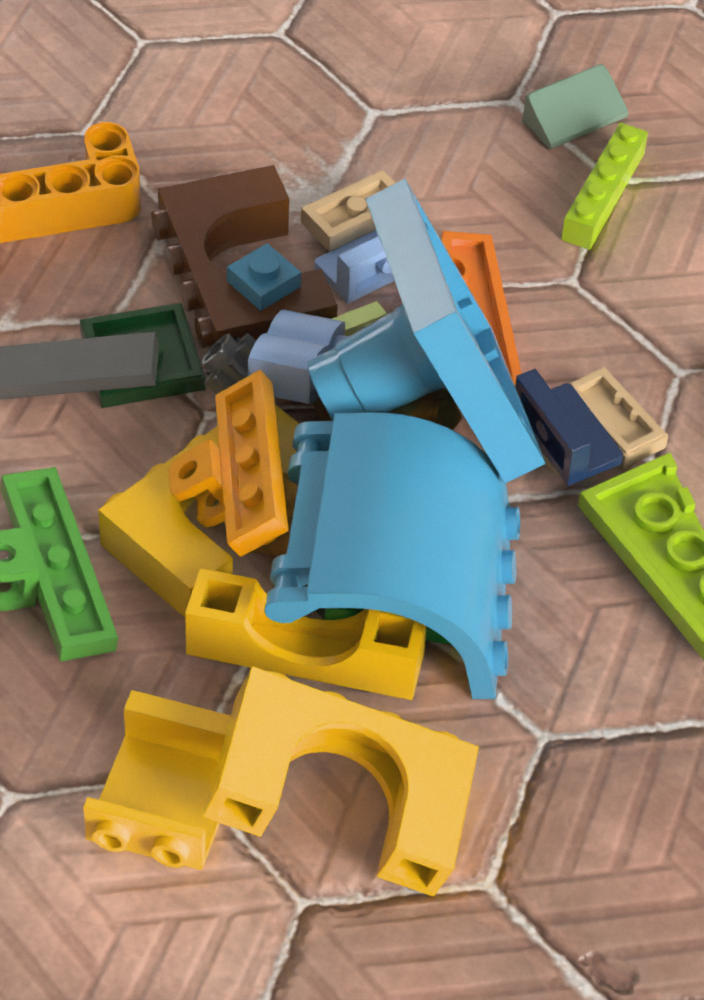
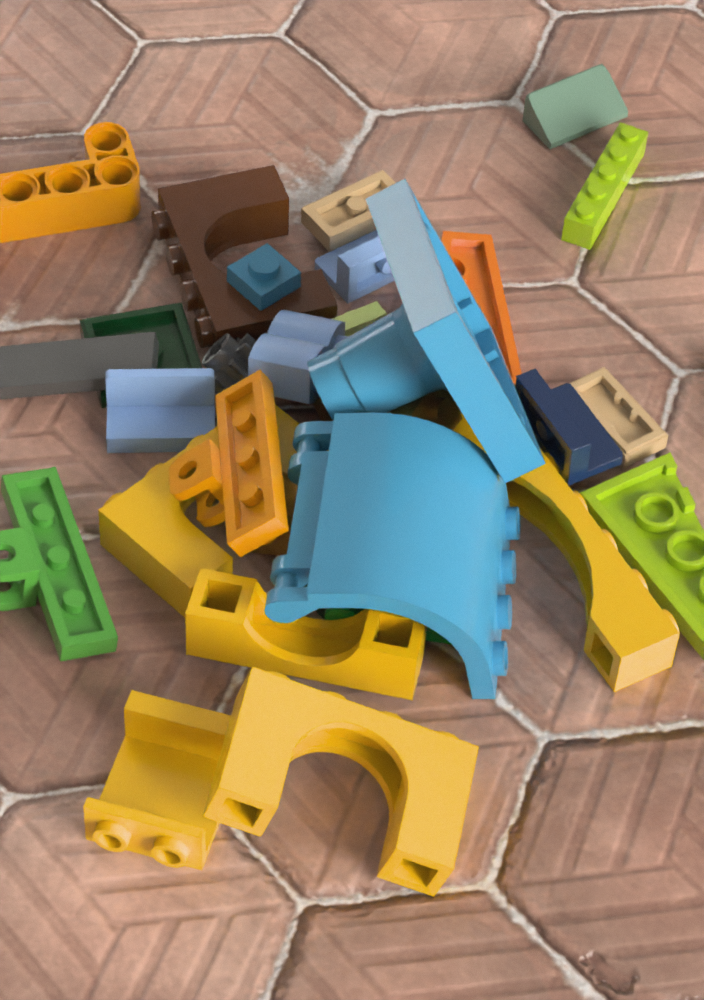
none -> light blue panel [105,368,215,453]
none -> yellow arch [453,414,680,692]

